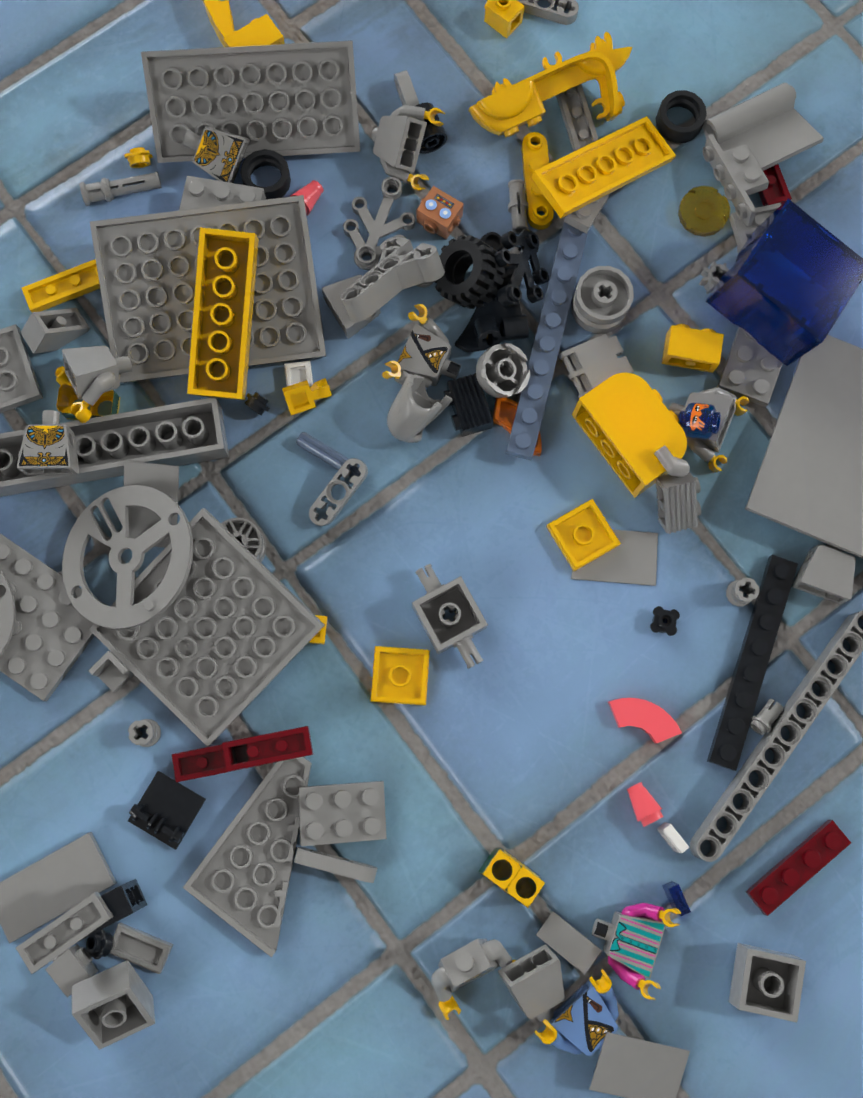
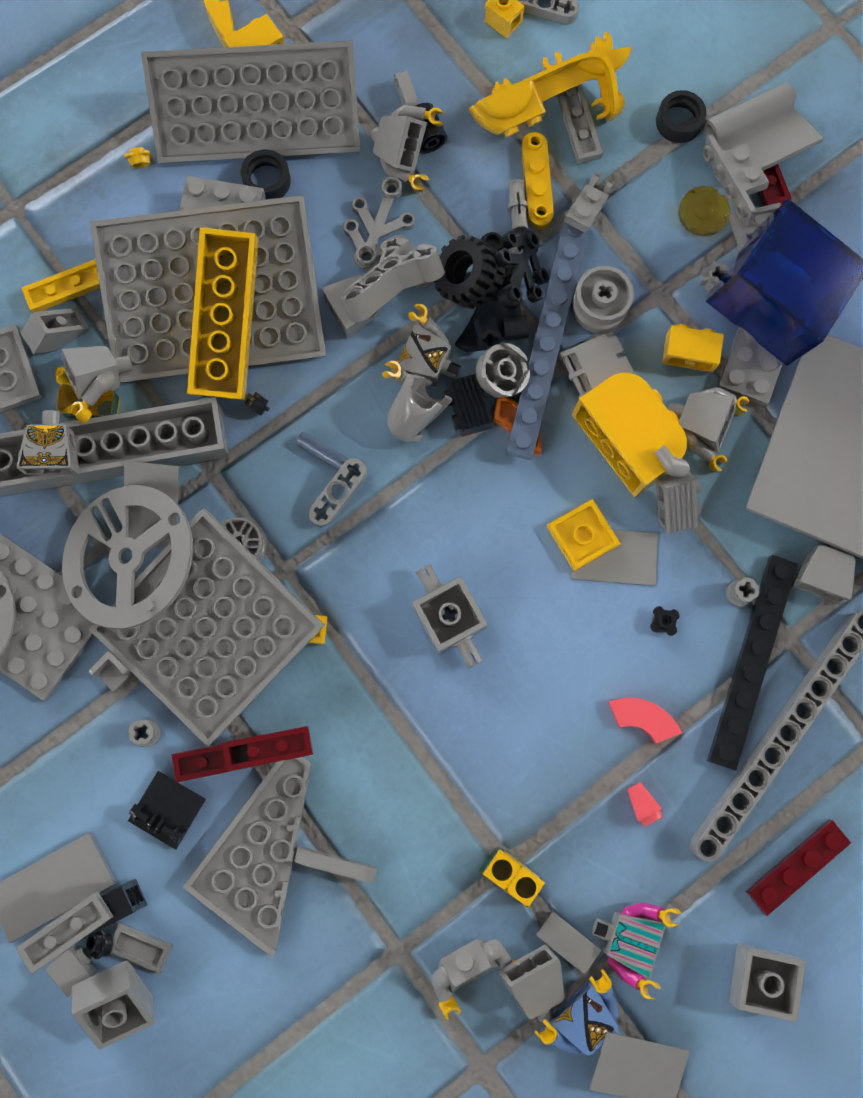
light grey pin [80,172,162,206] -> none
torso [183,127,250,183] -> none
yellow plate [282,378,332,415] -> none
white tile [284,361,313,387] -> none
coral cone [290,180,324,216] -> none
light grey plate [298,781,387,846] -> none
yellow tile [371,646,430,706] -> none
nougat head [417,186,464,240] -> none
yellow plate [531,116,676,218] -> none
white tile [657,822,689,854] -> none
clear blue tile [662,881,691,917] -> none
clear blue head [678,402,721,440] -> none
light grey pin [750,699,784,735] -> none

